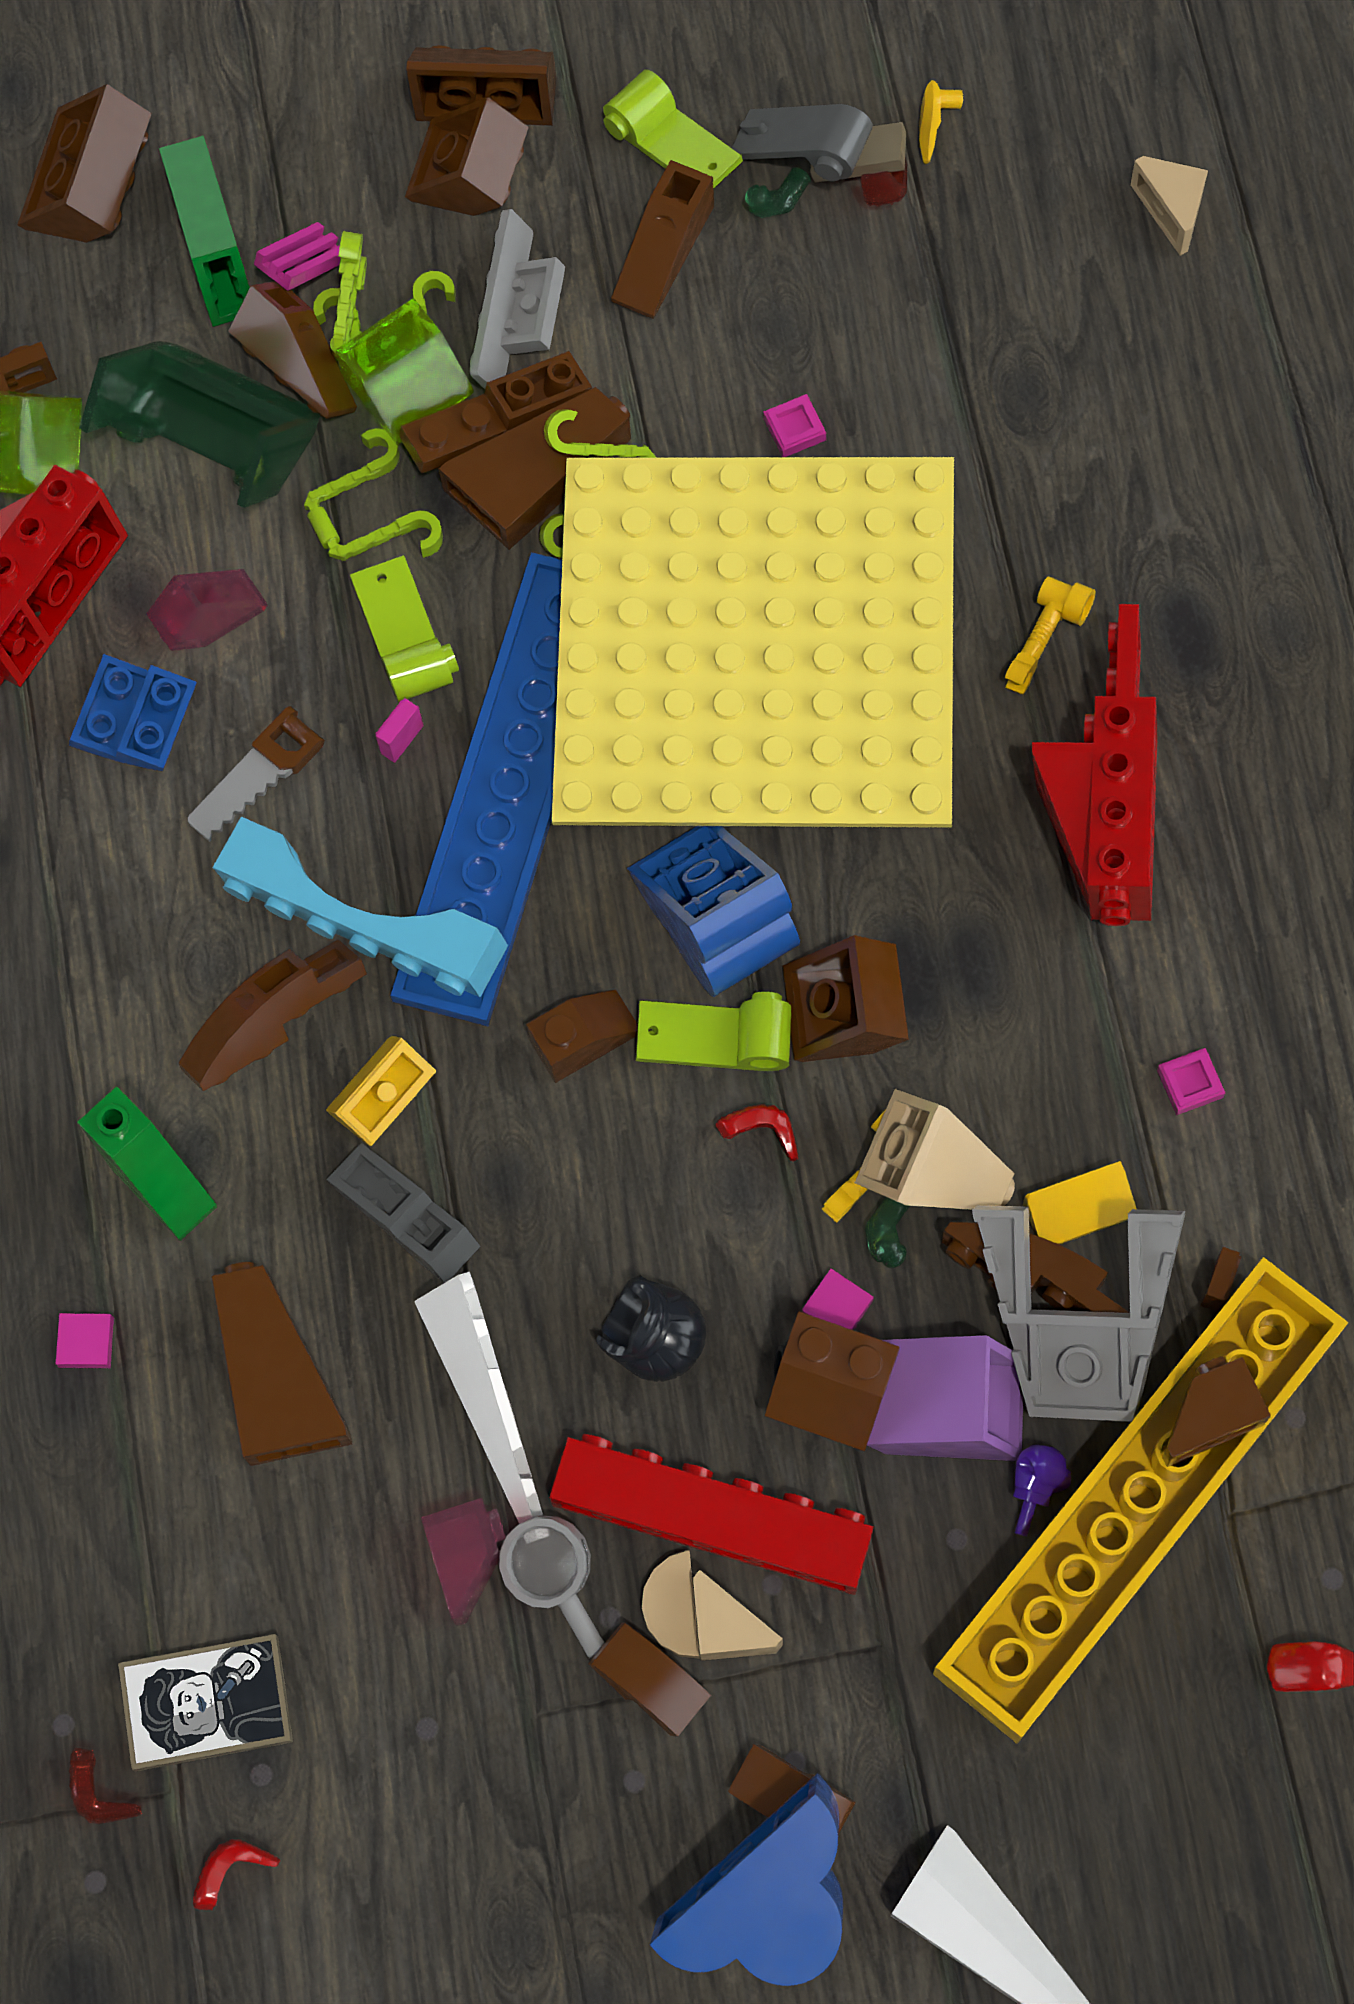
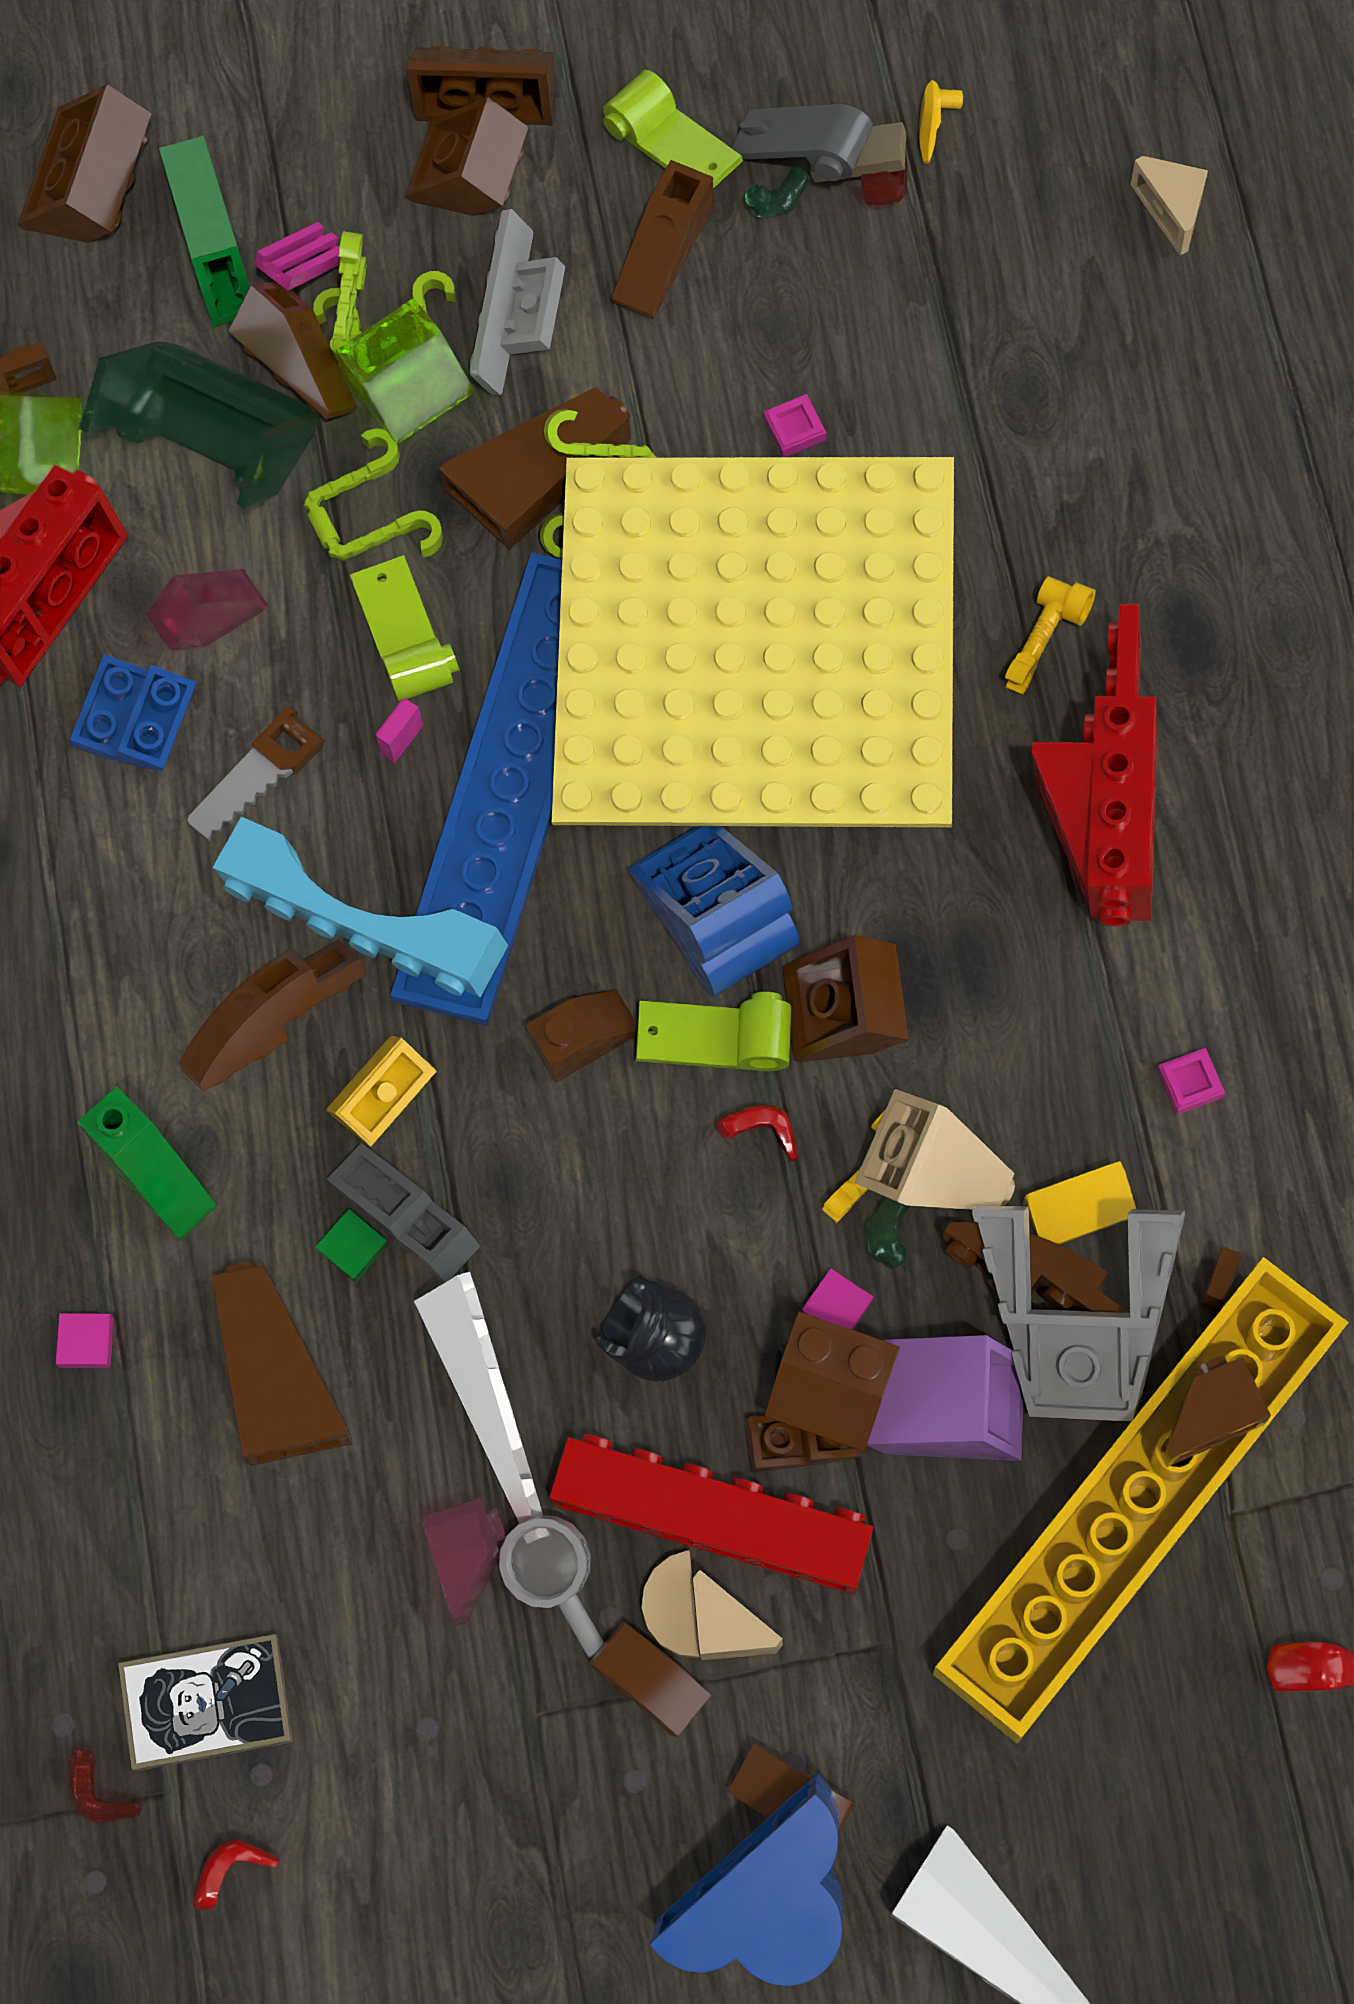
reddish brown slope [399,351,592,473] -> none
dark purple piece [1013,1445,1071,1537] -> none
none -> green tile [315,1209,389,1283]
none -> reddish brown slope [744,1415,862,1472]

